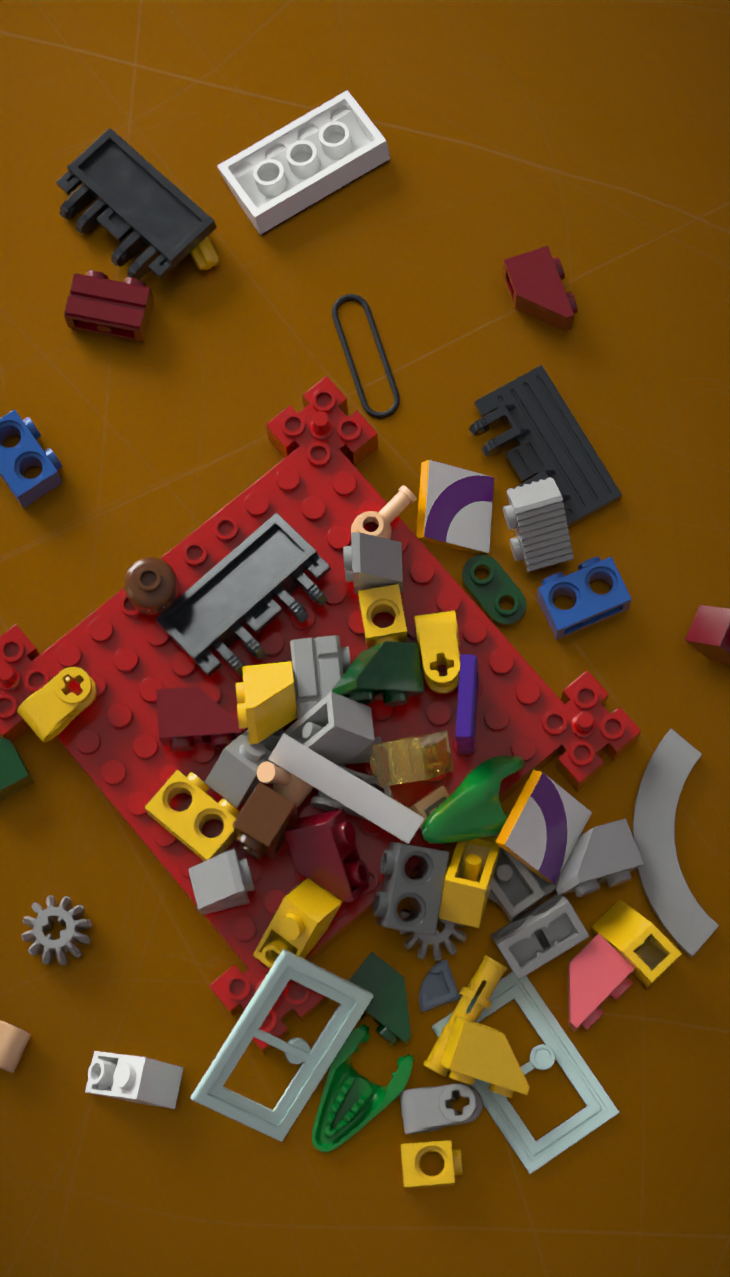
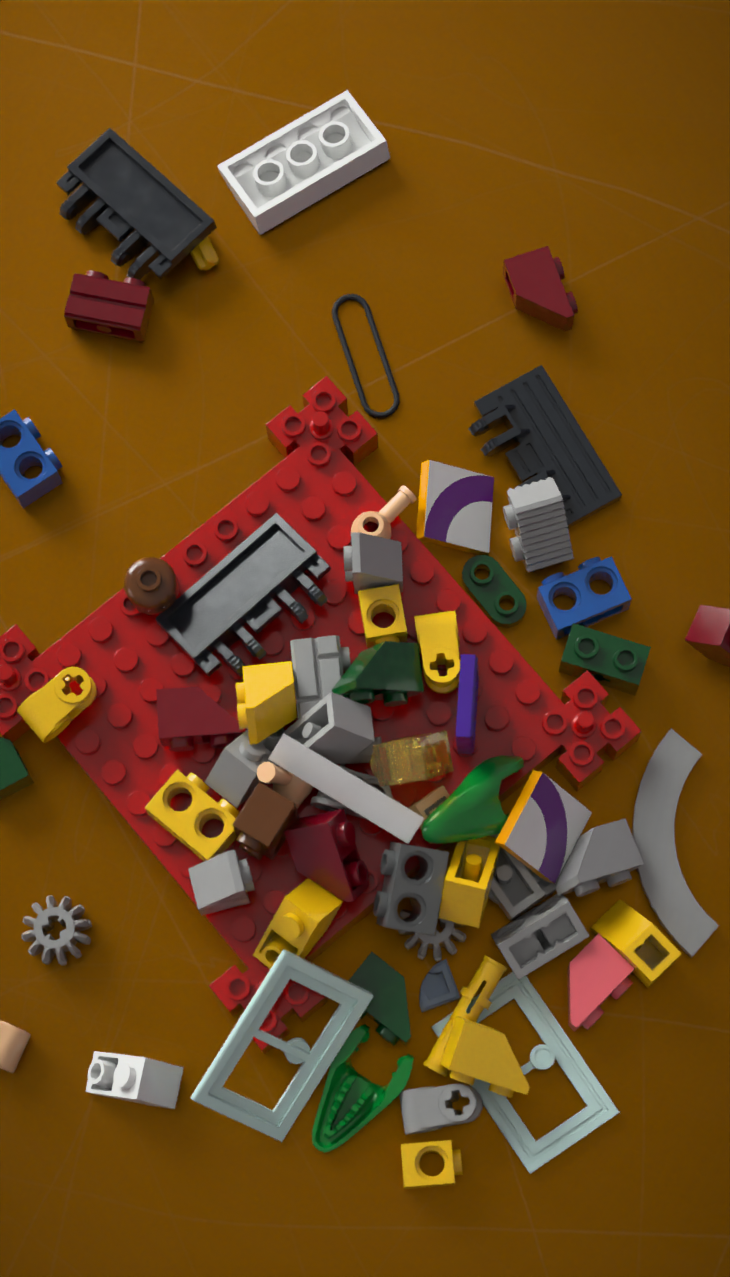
none -> dark green brick [559,623,651,696]

